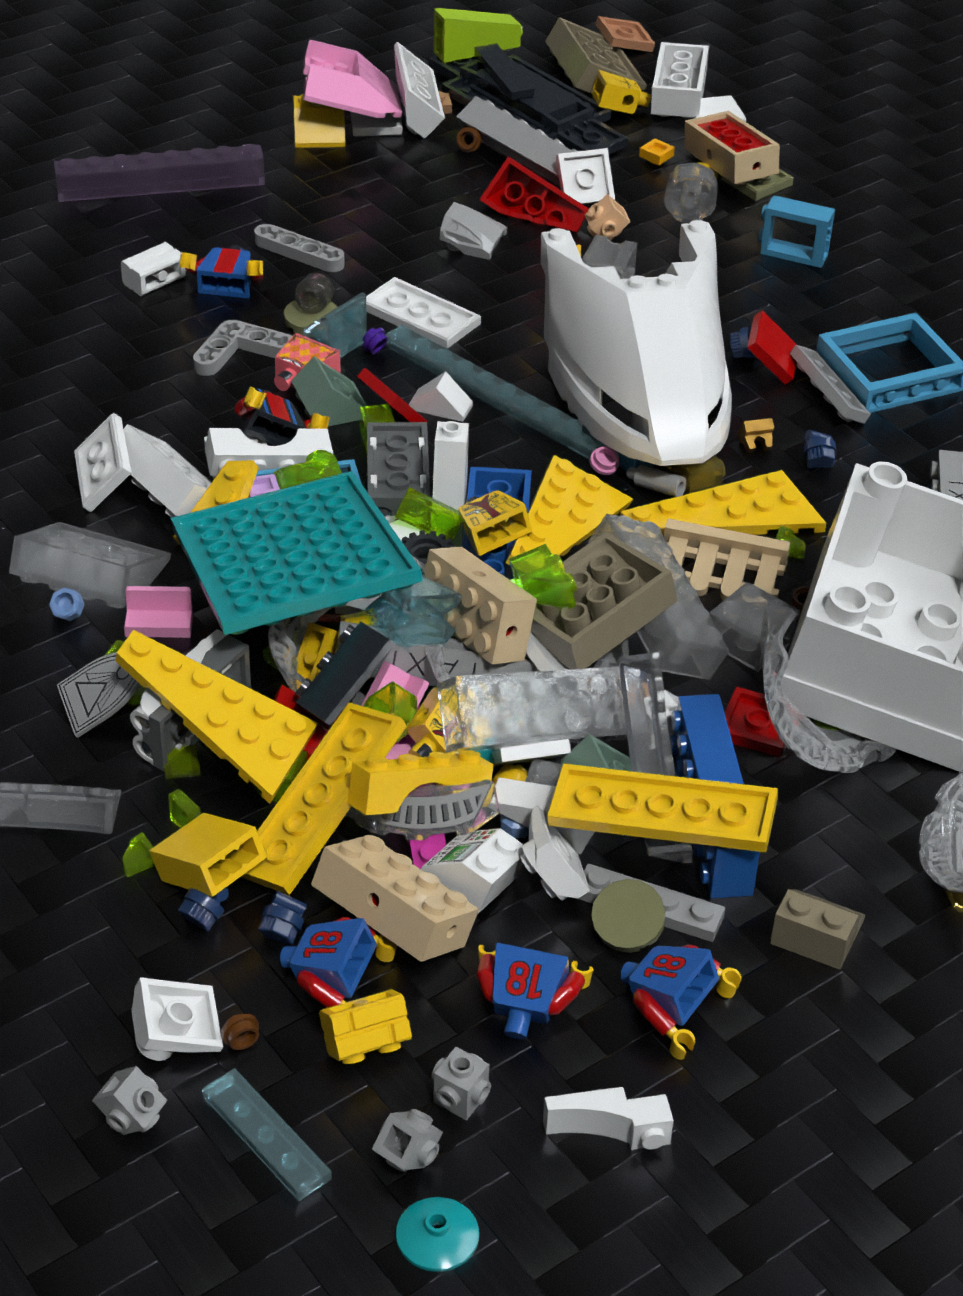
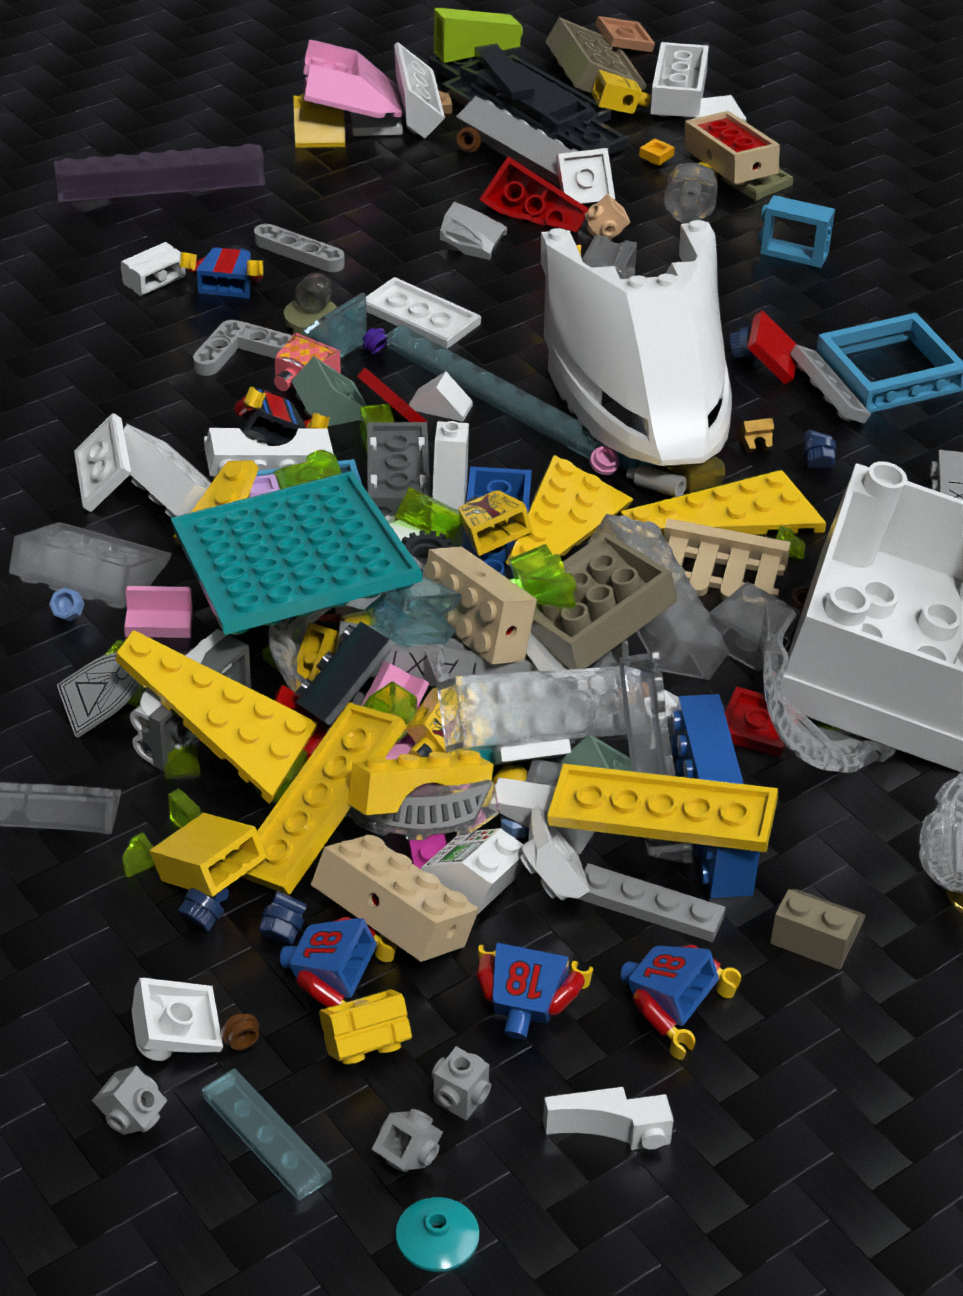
olive tile [591,879,666,953] -> none

